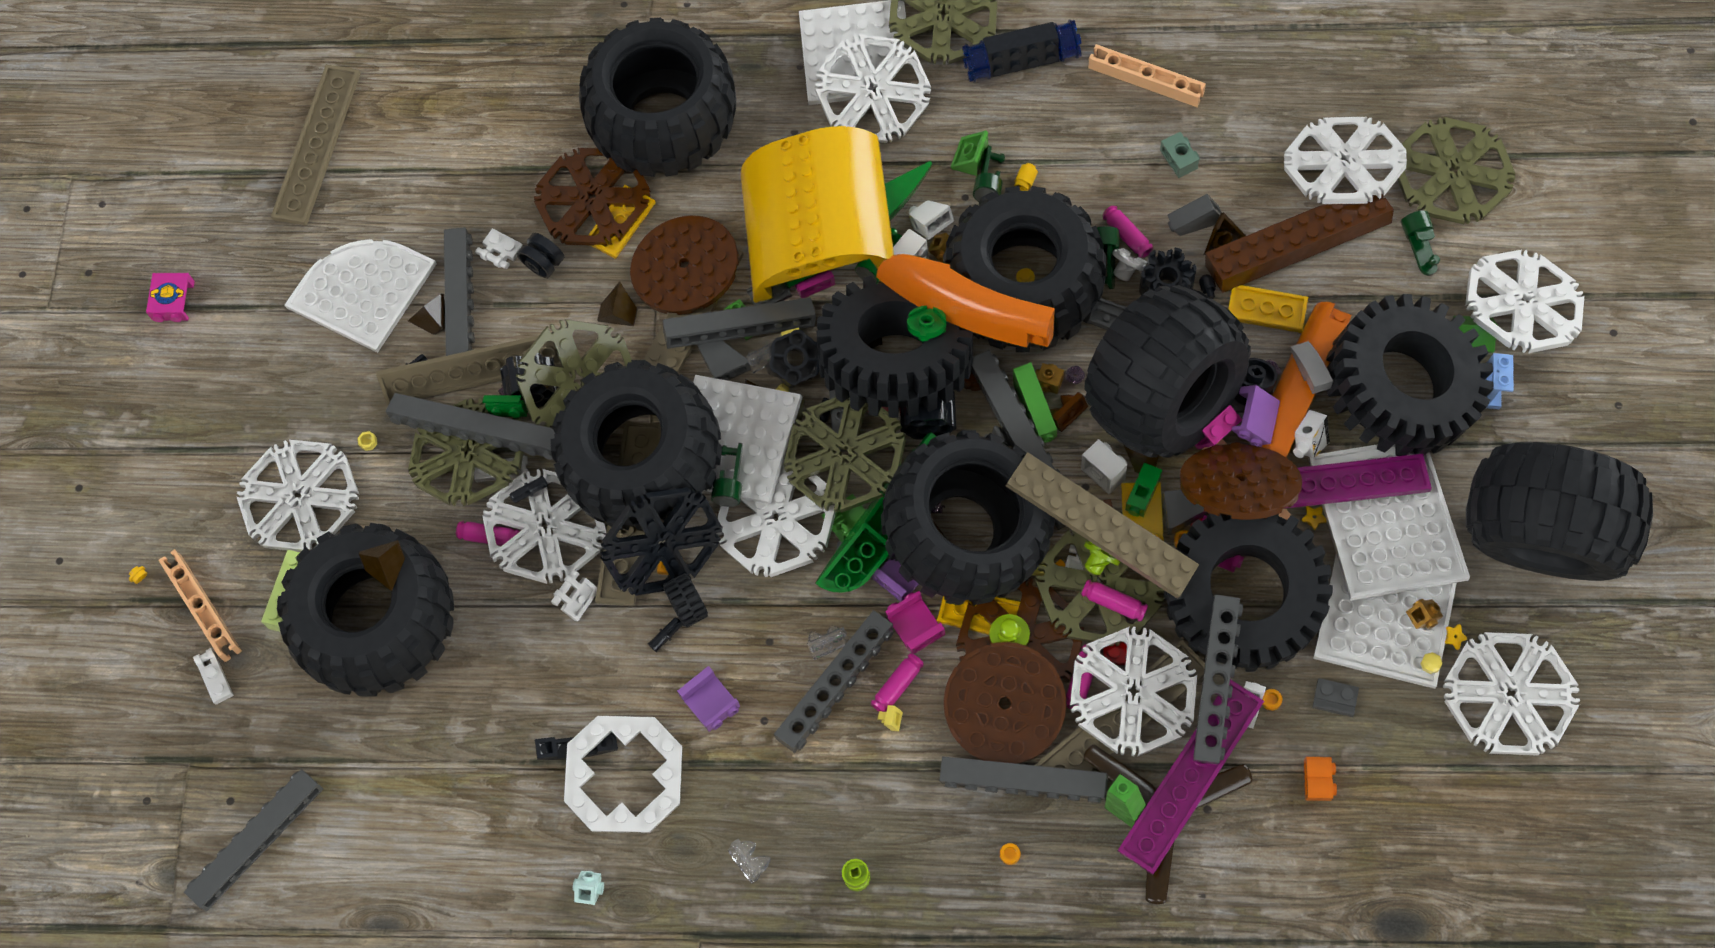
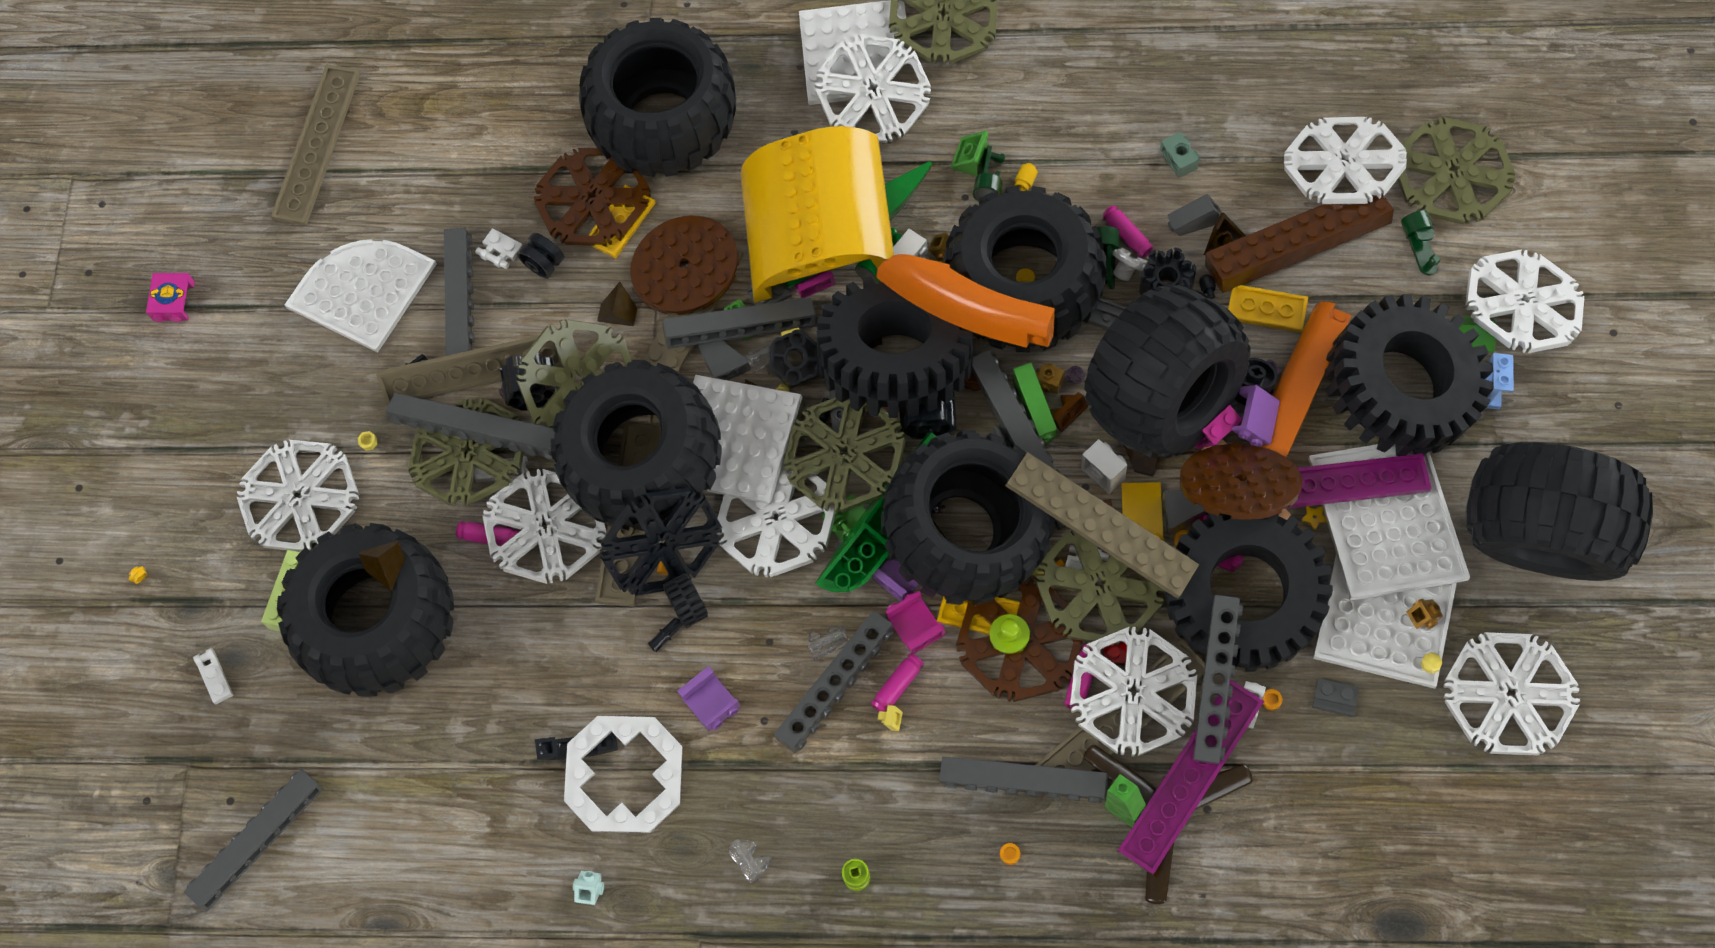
light nougat piece [158,549,242,662] -> none
dark brown slope [408,294,444,335] -> none
green plate [482,395,528,418] -> none
black axle [509,476,548,503] -> none
white plate [551,570,597,621] -> none
dark green piece [711,443,743,507] -> none
green plate [907,306,946,341] -> none
white torso [909,200,954,240] -> none
reddish brown plate [944,642,1066,764] -> none
black brick [962,19,1082,83] -> none
dark pink axle [1081,579,1148,622] -> none
lime plate [1084,541,1121,575] -> none
light nougat piece [1088,44,1206,108] -> none
green brick [1125,463,1162,517] -> none
light grey slope [1290,341,1333,394] -> none
white torso [1293,410,1330,458] -> none
orange brick [1304,757,1337,801] -> none
yellow plate [1445,624,1467,650] -> none

